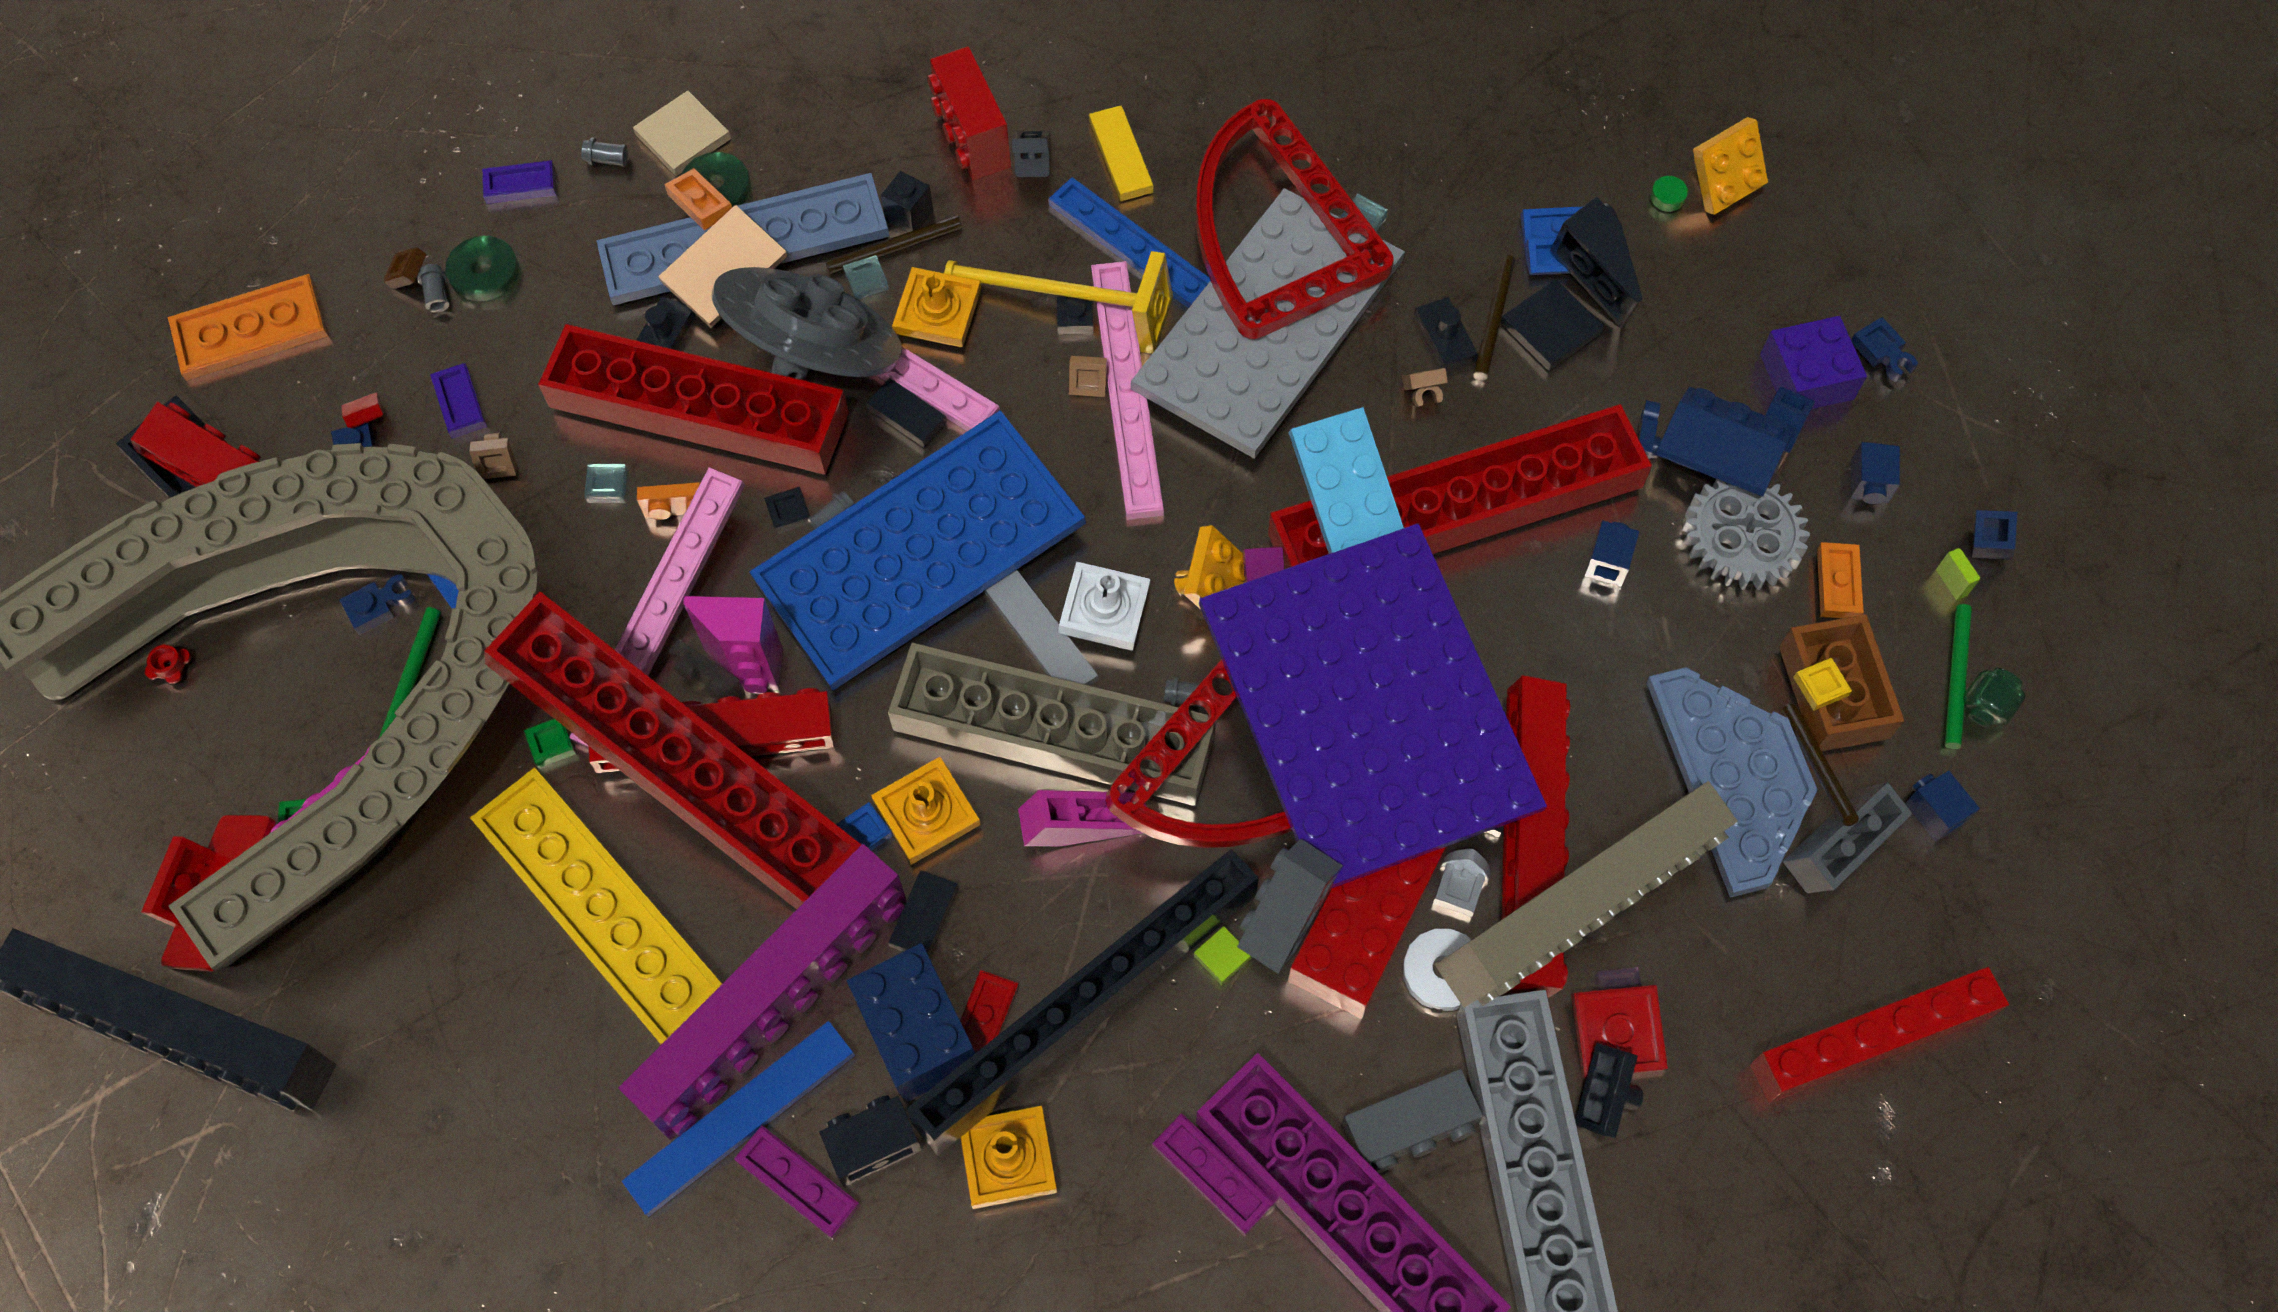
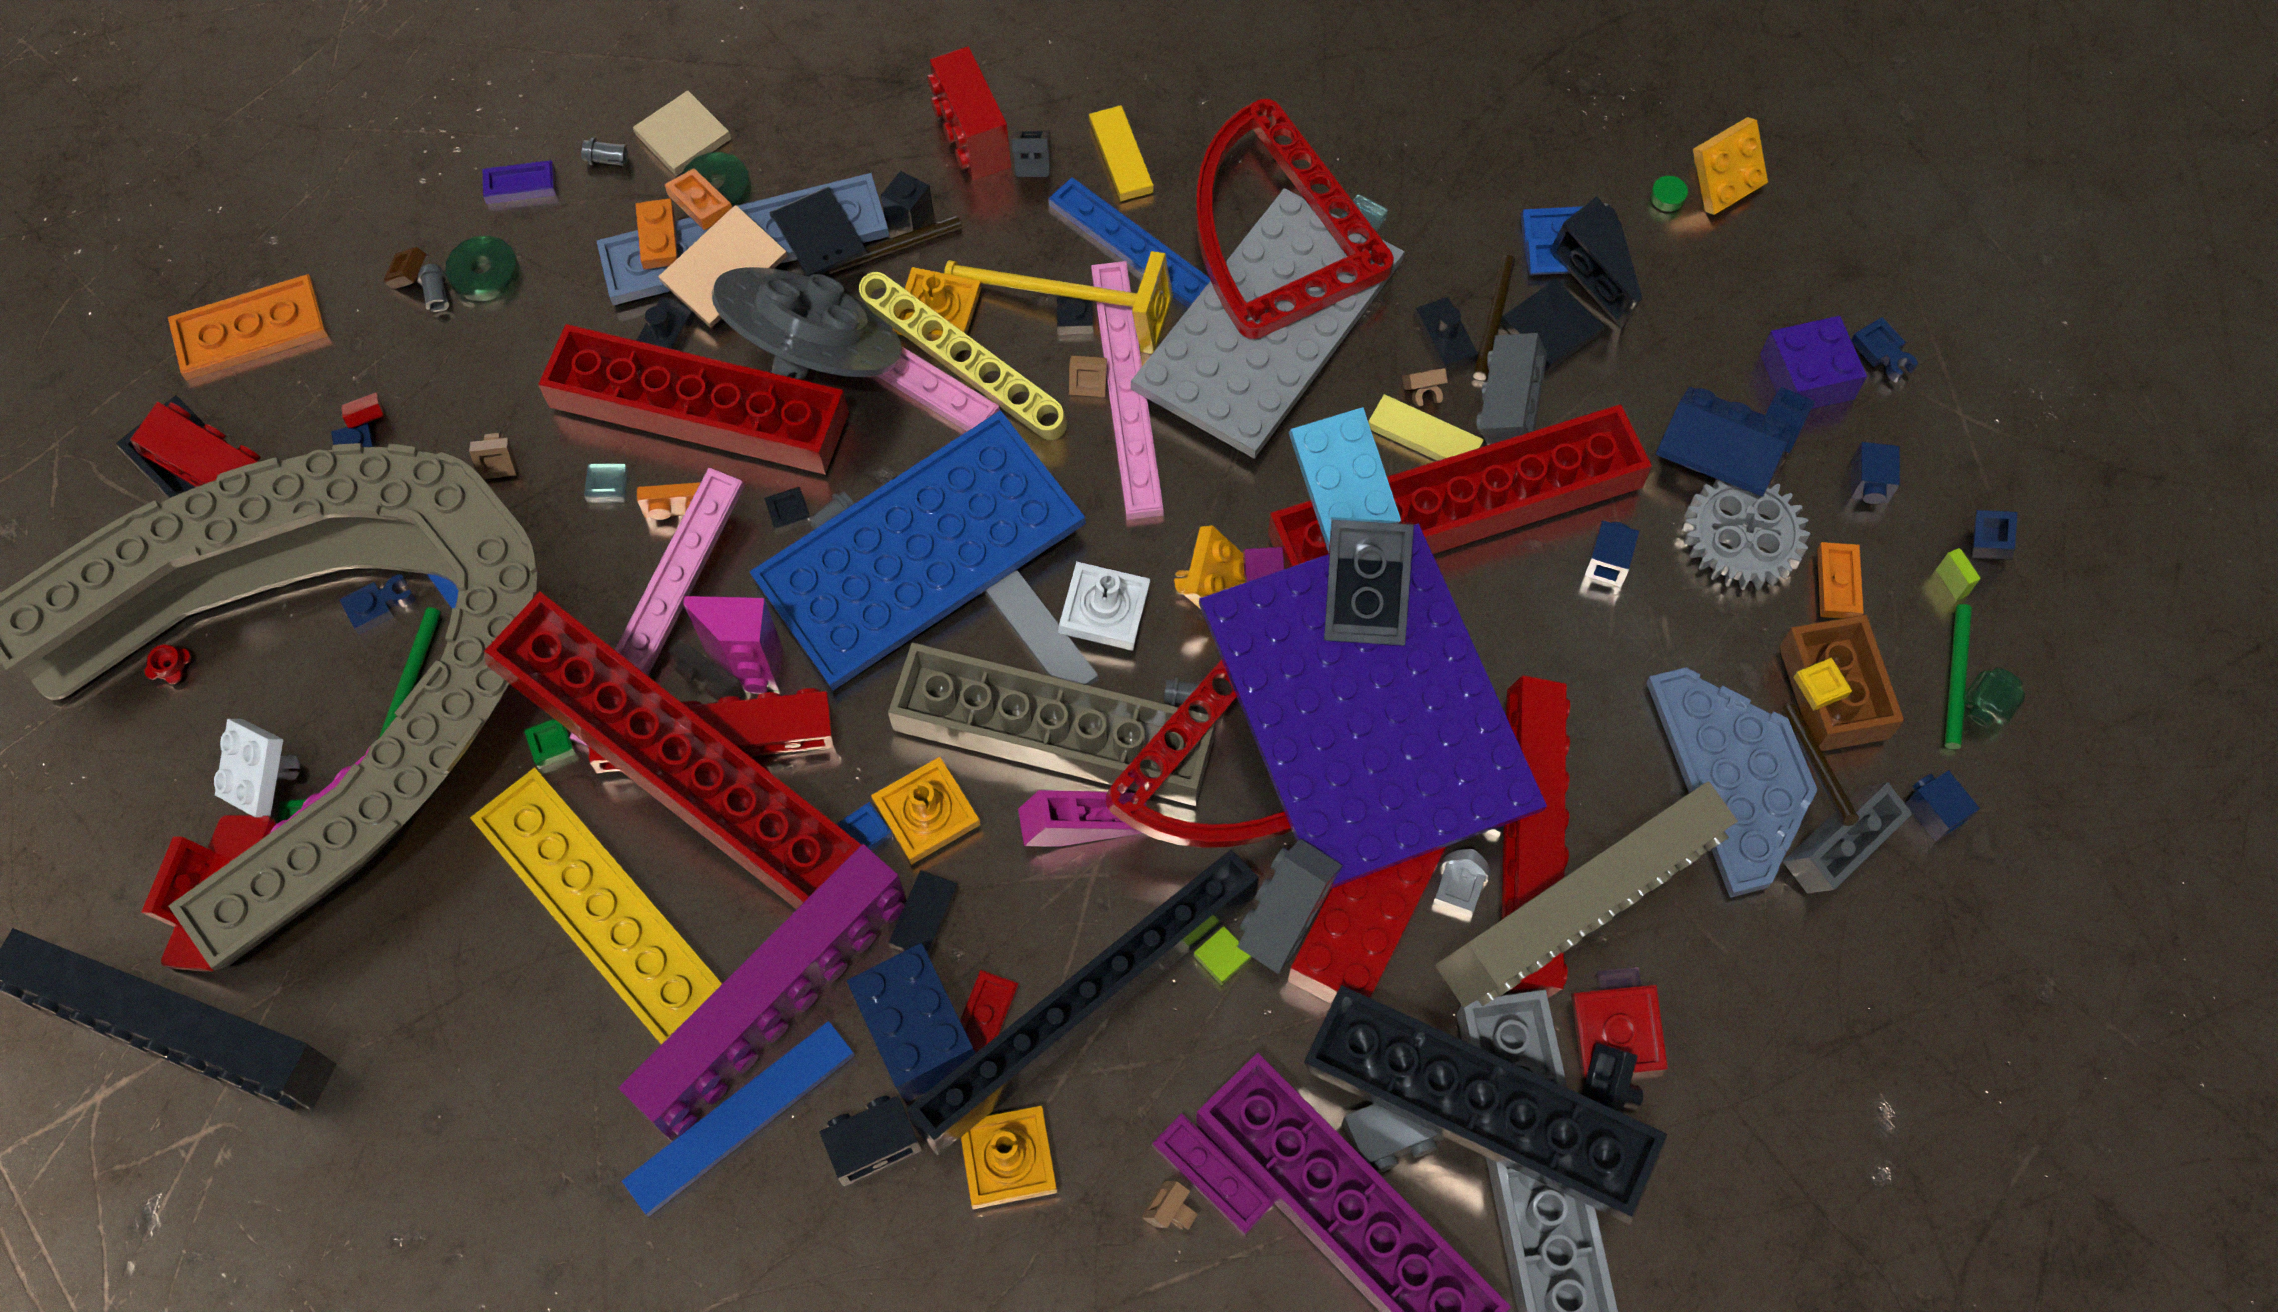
dark purple tile [430,363,487,439] -> none
magenta tile [734,1125,861,1240] -> none
clear light blue tile [843,255,889,300] -> none
black tile [866,378,947,448] -> none
white tile [1403,929,1471,1011] -> none
dark blue plate [1637,400,1662,459] -> none
red brick [1750,966,2009,1103] -> none
none -> white plate [214,719,300,817]
none -> orange plate [635,198,679,270]
none -> black container [769,187,867,277]
none -> light yellow beam [859,272,1067,440]
none -> medium nougat tile [1141,1181,1198,1229]
none -> black brick [1304,985,1667,1225]
none -> black slope [1324,517,1414,645]
none -> light yellow tile [1368,394,1484,461]
none -> dark grey brick [1477,333,1547,445]

